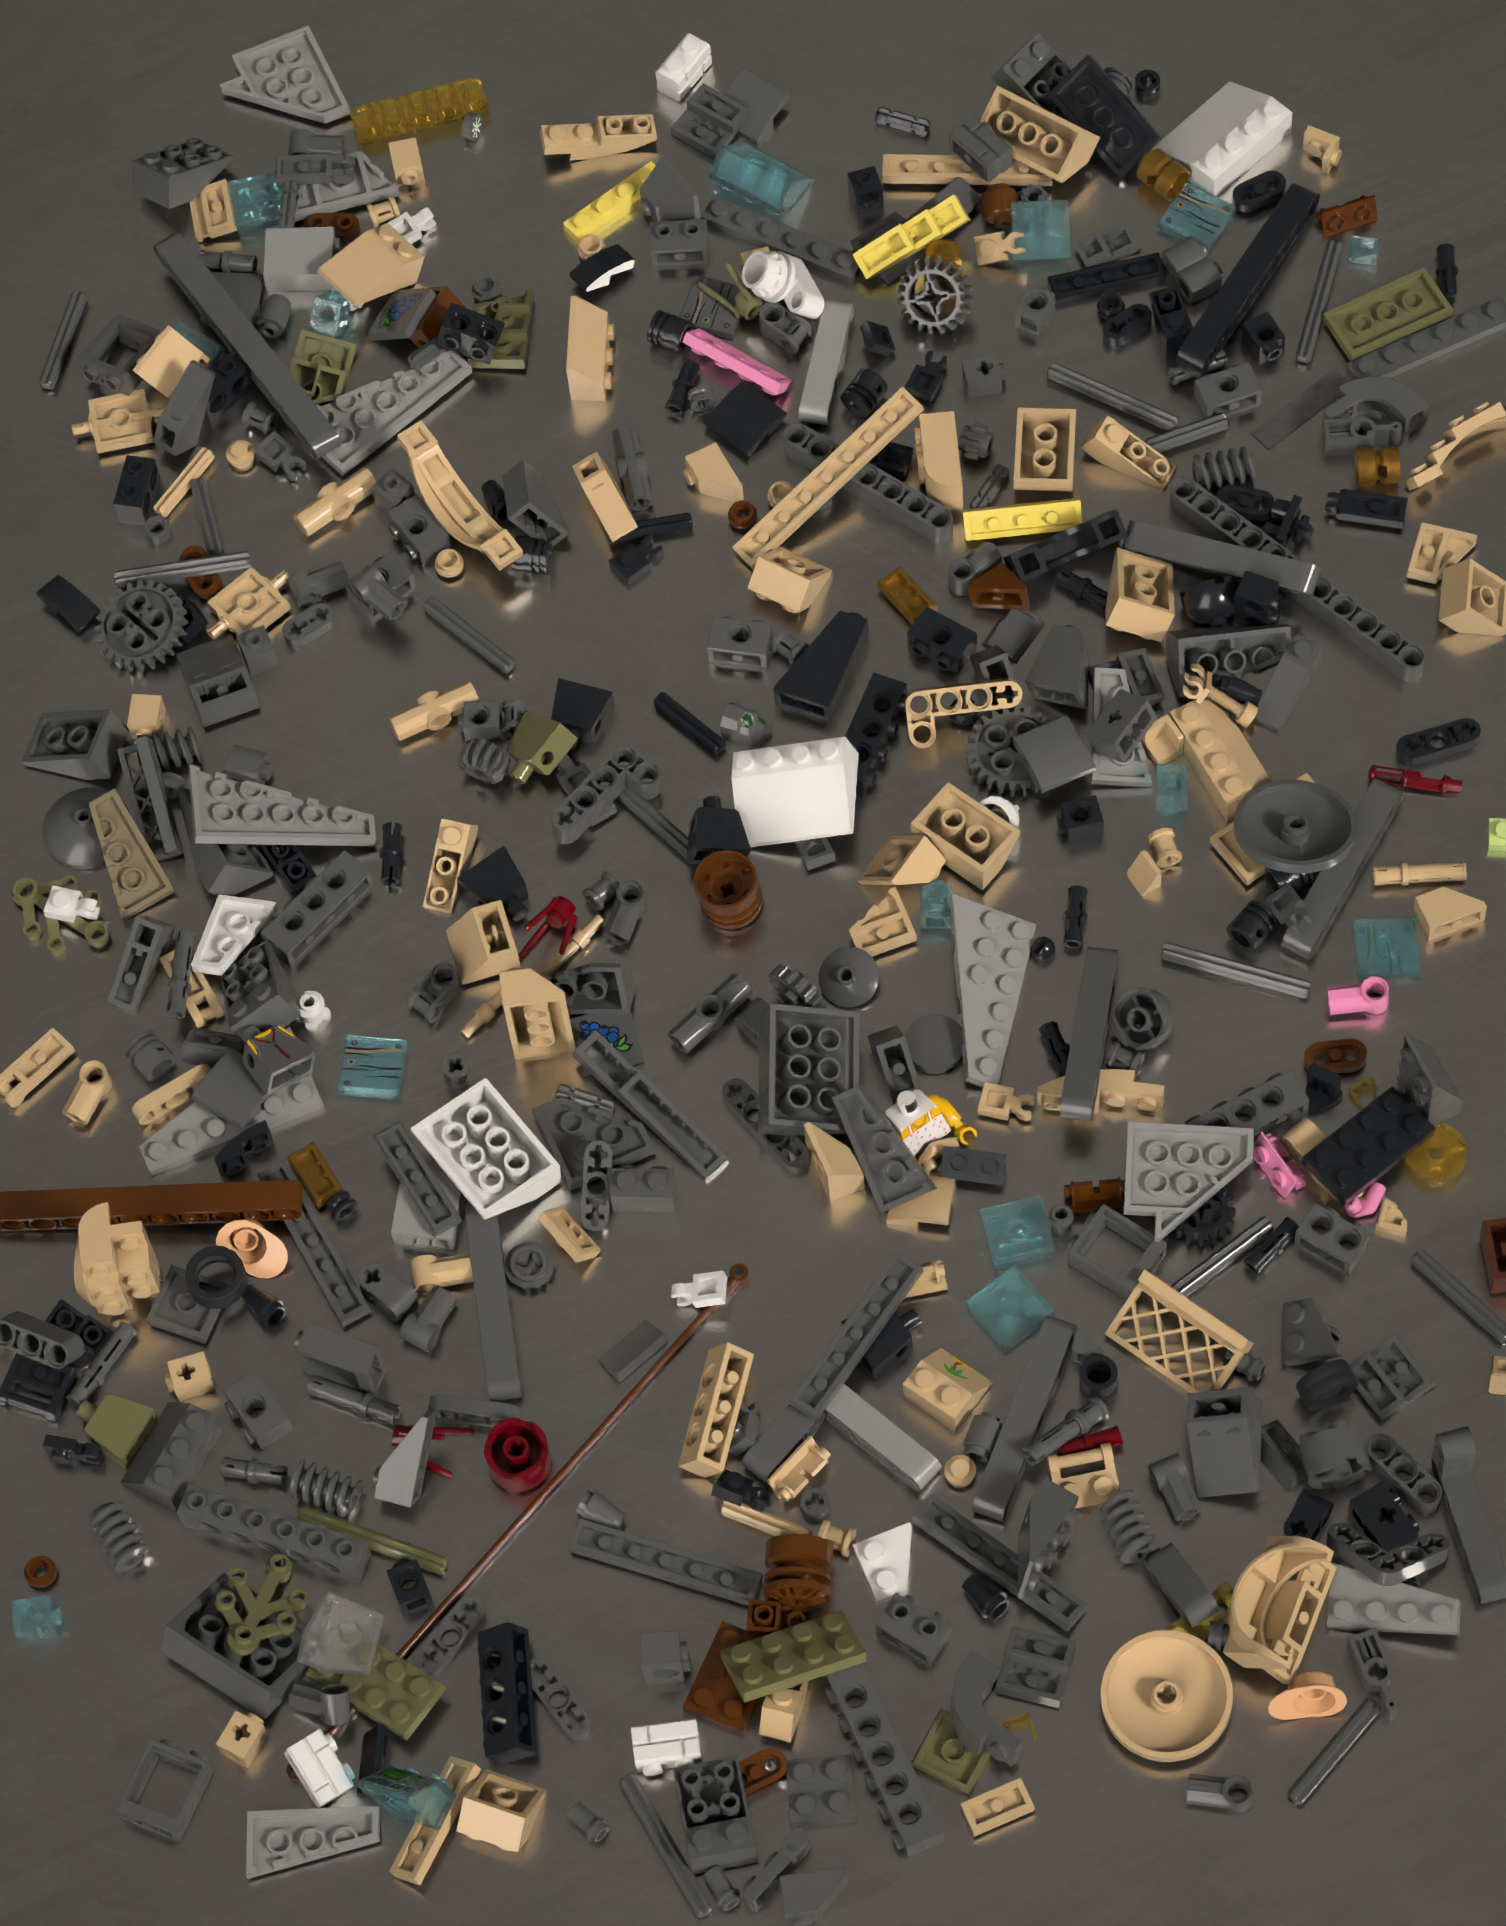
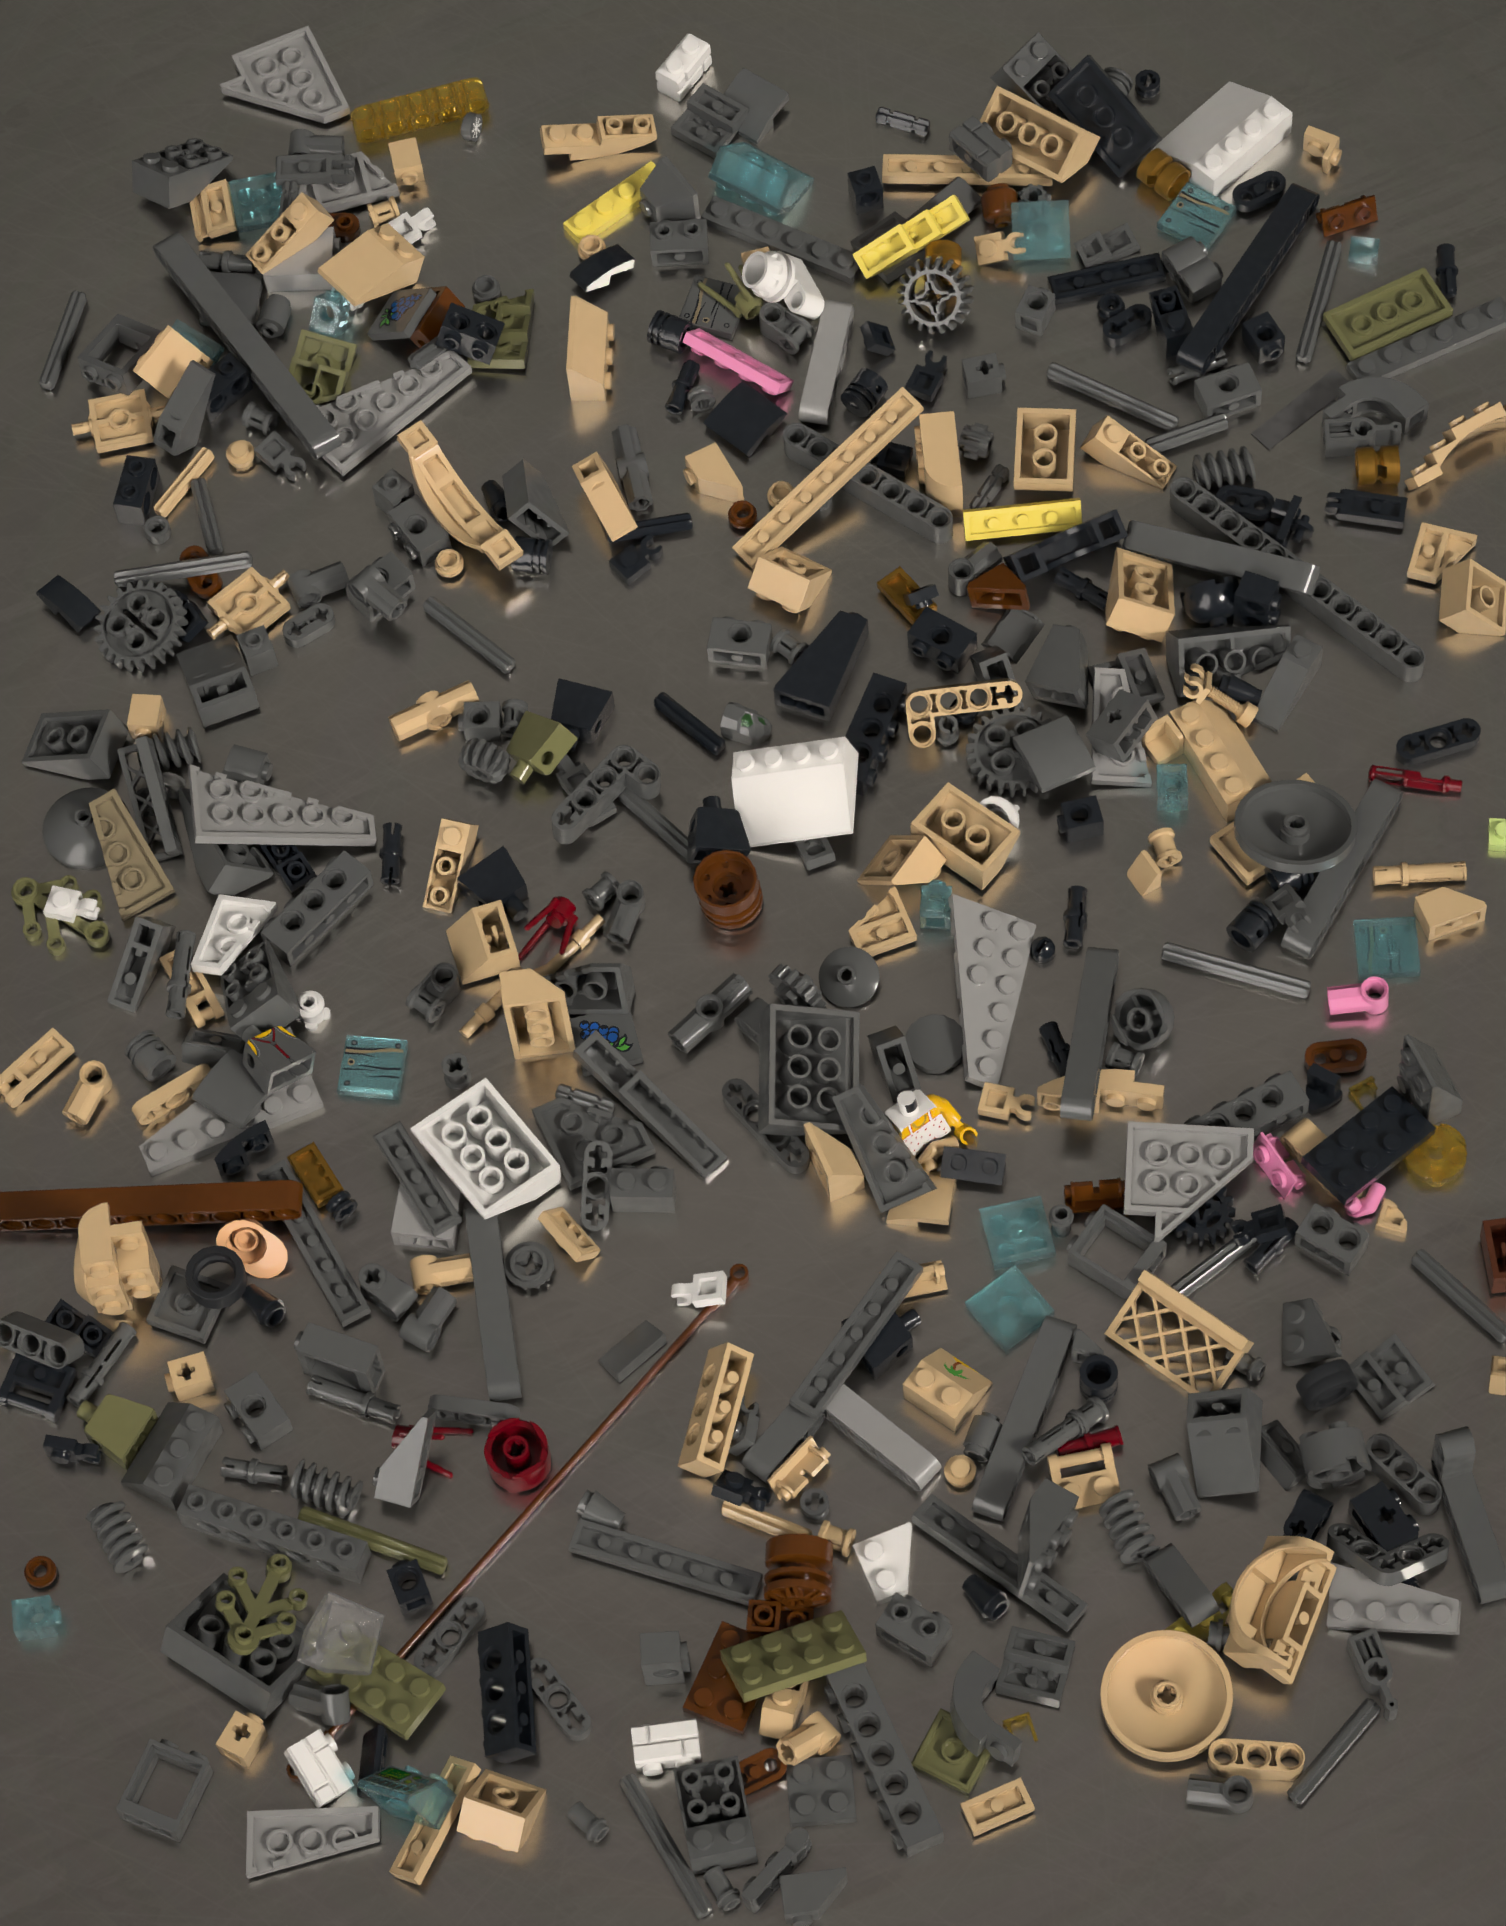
tan piece [293,467,377,536] -> none
light nougat piece [1268,1671,1347,1720] -> none
none -> tan slope [245,192,335,274]
none -> tan piece [776,1711,842,1766]
none -> black plate [902,584,939,609]
none -> dark grey pin [936,715,959,745]
none -> tan beam [1208,1738,1305,1781]
none -> black plate [1230,1204,1289,1246]

